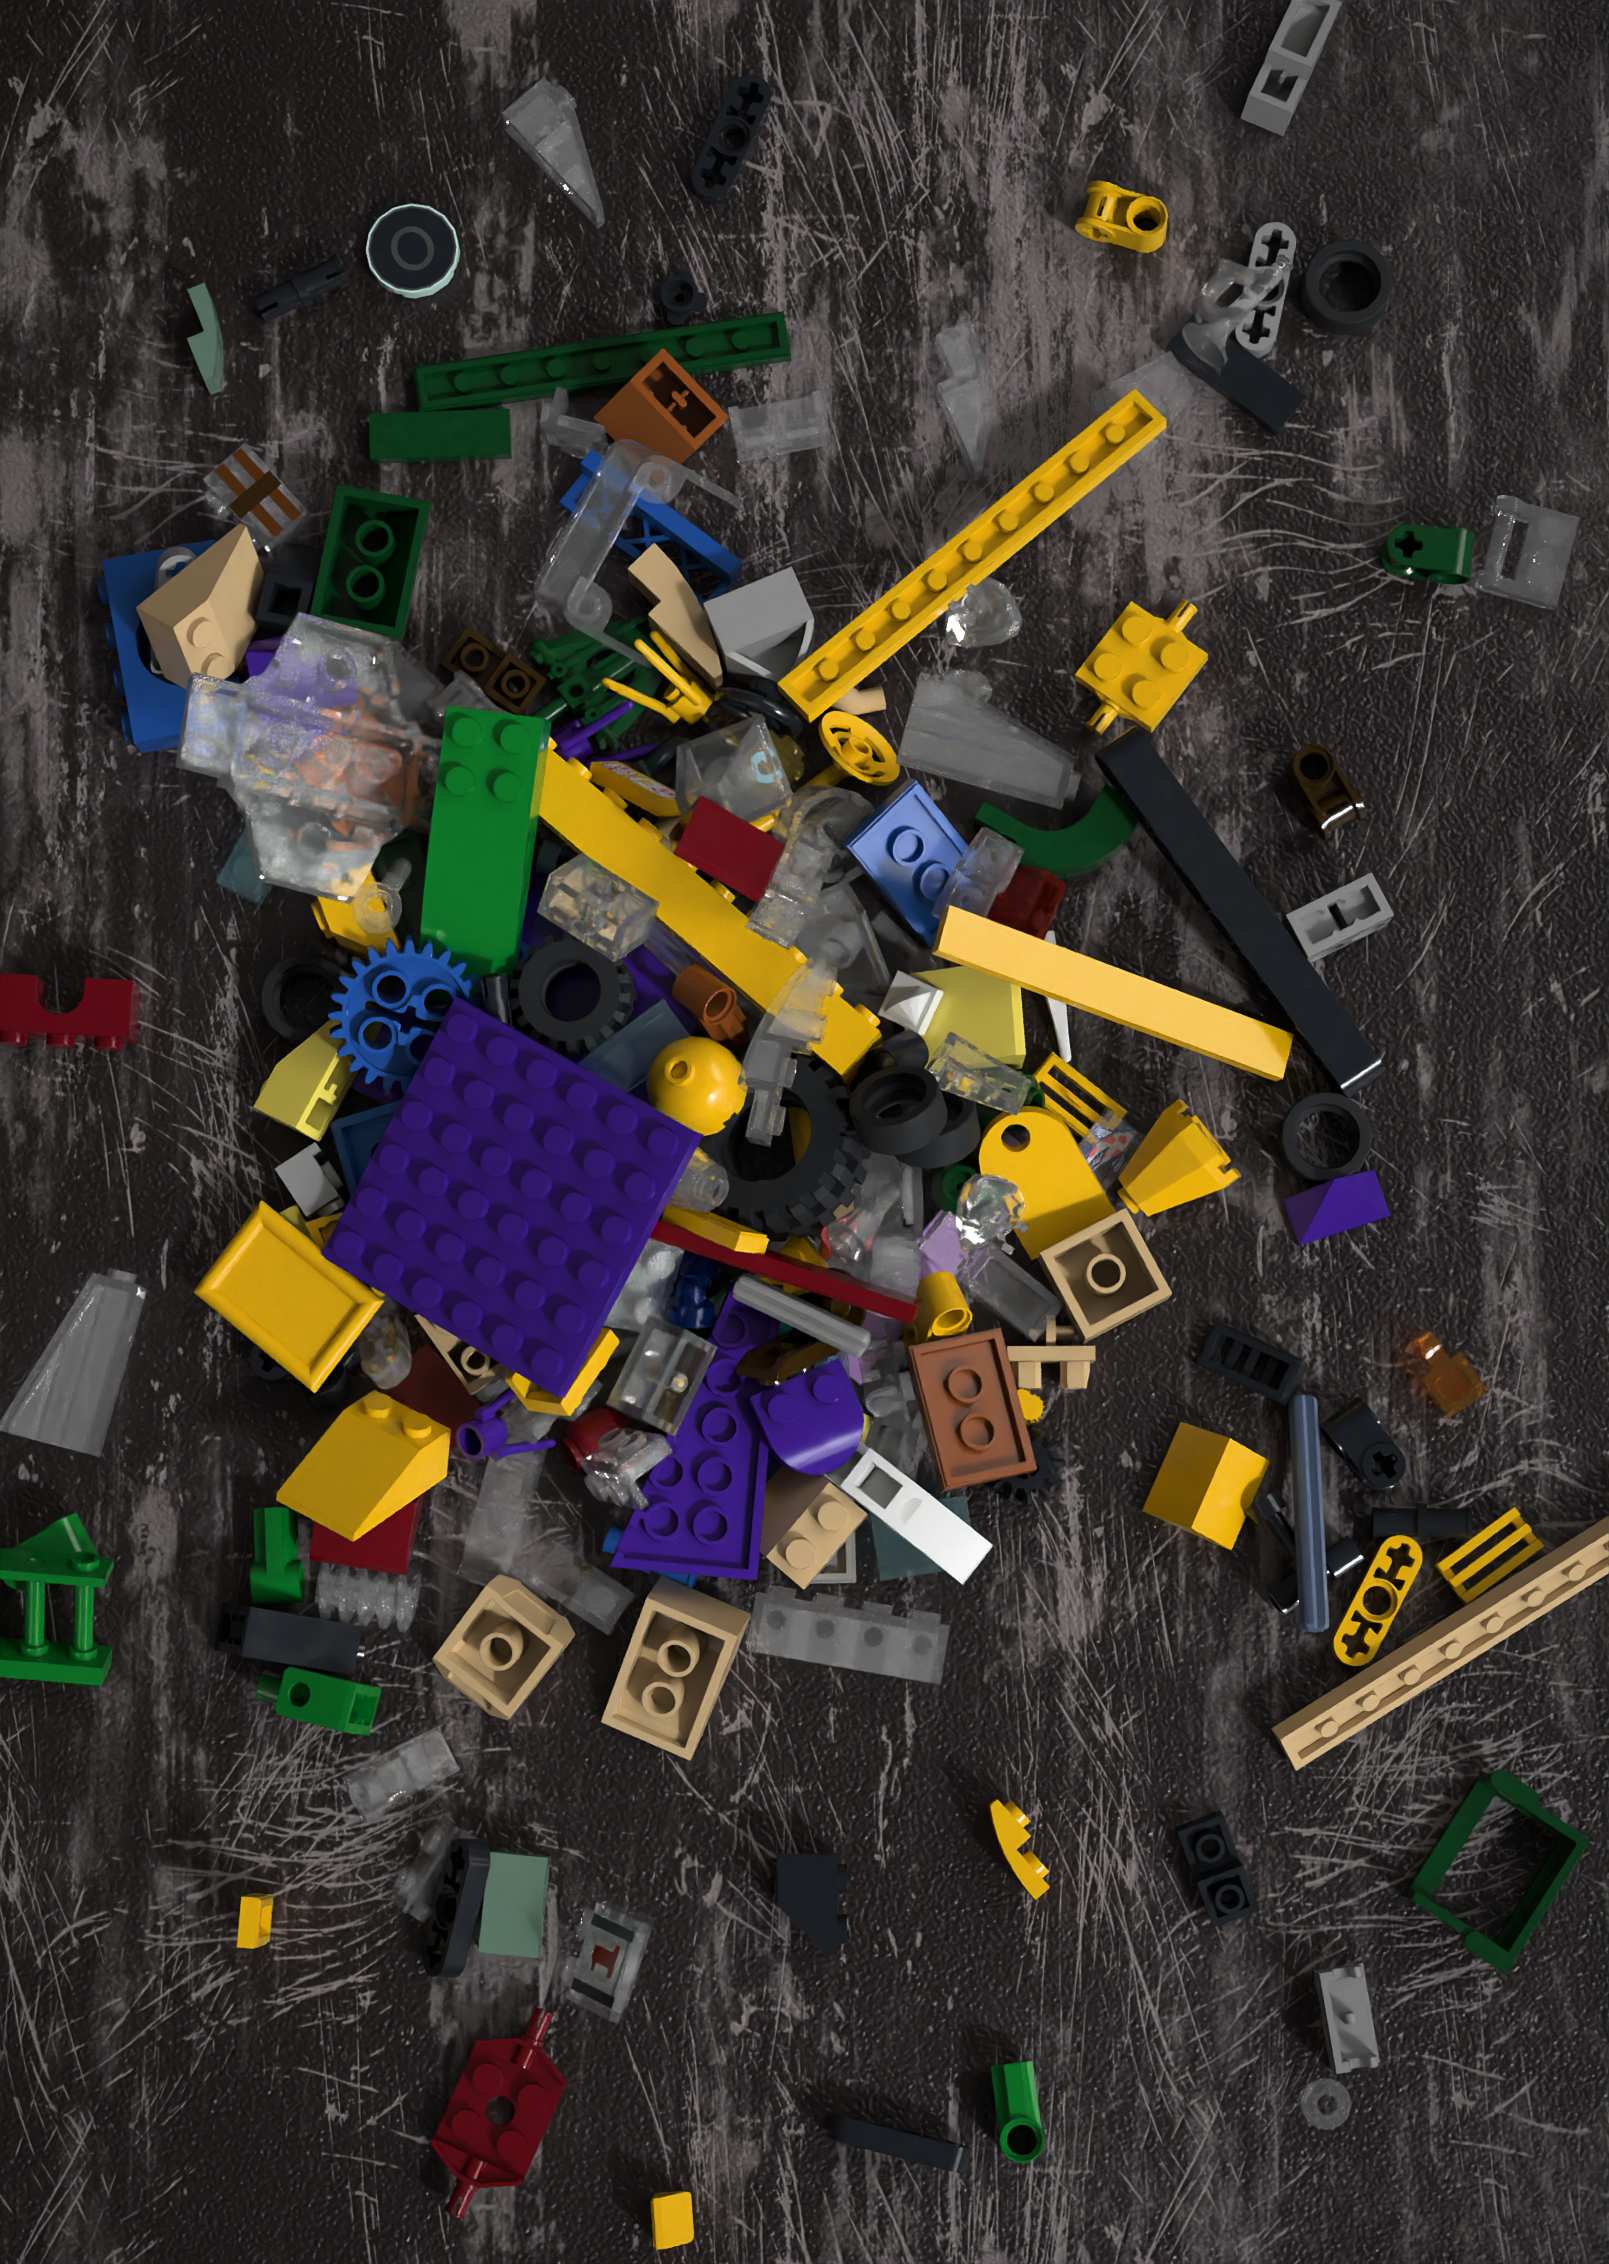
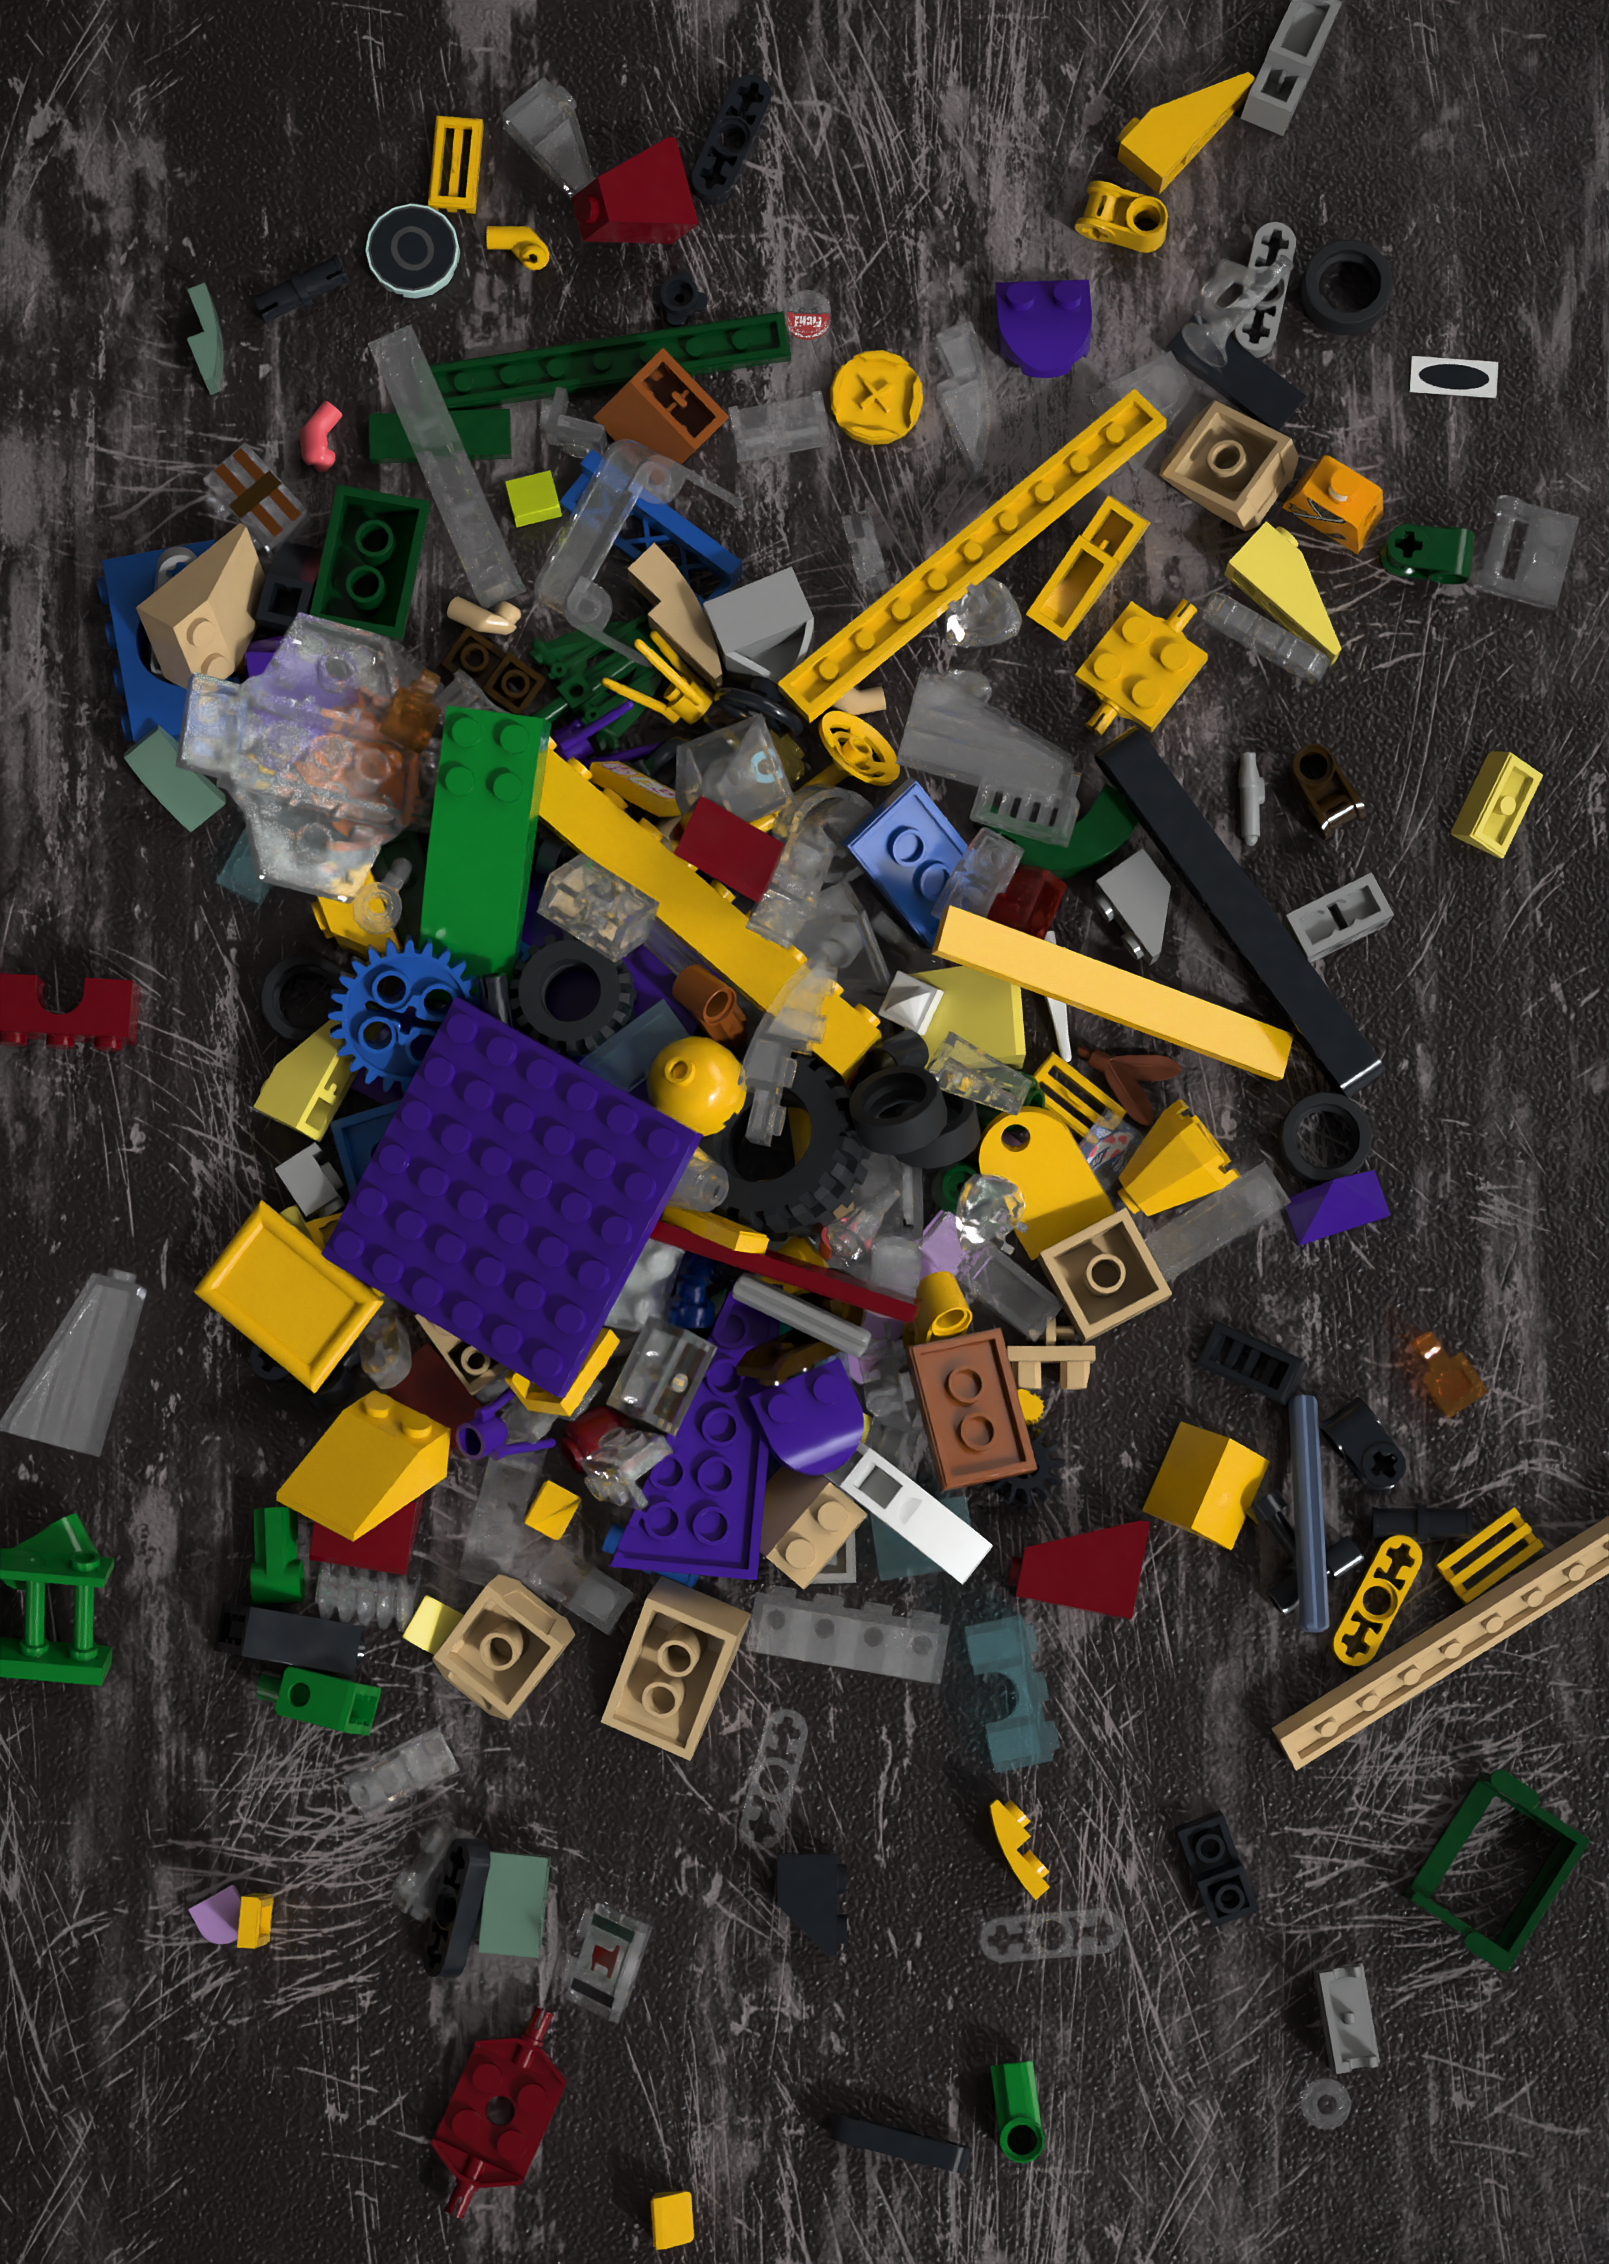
none -> sand green slope [124,724,226,832]
none -> lavender tile [188,1885,241,1944]
none -> coral arm [299,401,343,472]
none -> clear slope [368,324,527,609]
none -> clear orange plate [378,668,442,755]
none -> light yellow slope [402,1595,464,1655]
none -> yellow tile [428,116,484,214]
none -> tan arm [447,596,521,635]
none -> yellow arm [486,226,549,271]
none -> neon yellow slope [505,470,562,527]
none -> yellow slope [524,1480,582,1540]
none -> dark red slope [572,137,699,244]
none -> clear beam [740,1709,808,1850]
none -> clear tile [784,290,831,340]
none -> yellow tile [830,350,923,445]
none -> clear plate [841,509,892,607]
none -> clear light blue arch [963,1615,1060,1773]
none -> clear slope [970,773,1080,848]
none -> clear beam [979,1907,1123,1963]
none -> dark purple slope [995,279,1092,378]
none -> dark red slope [1007,1520,1150,1620]
none -> yellow slope [1026,496,1151,641]
none -> copper piece [1078,1046,1181,1126]
none -> light grey slope [1093,848,1171,966]
none -> yellow slope [1117,72,1255,195]
none -> clear slope [1144,1161,1291,1283]
none -> tan slope [1159,400,1299,531]
none -> clear beam [1200,592,1331,684]
none -> light yellow slope [1224,521,1341,667]
none -> light grey piece [1238,752,1265,846]
none -> light orange torso [1282,454,1384,555]
none -> sticker [1410,356,1498,398]
none -> light yellow slope [1451,751,1543,859]

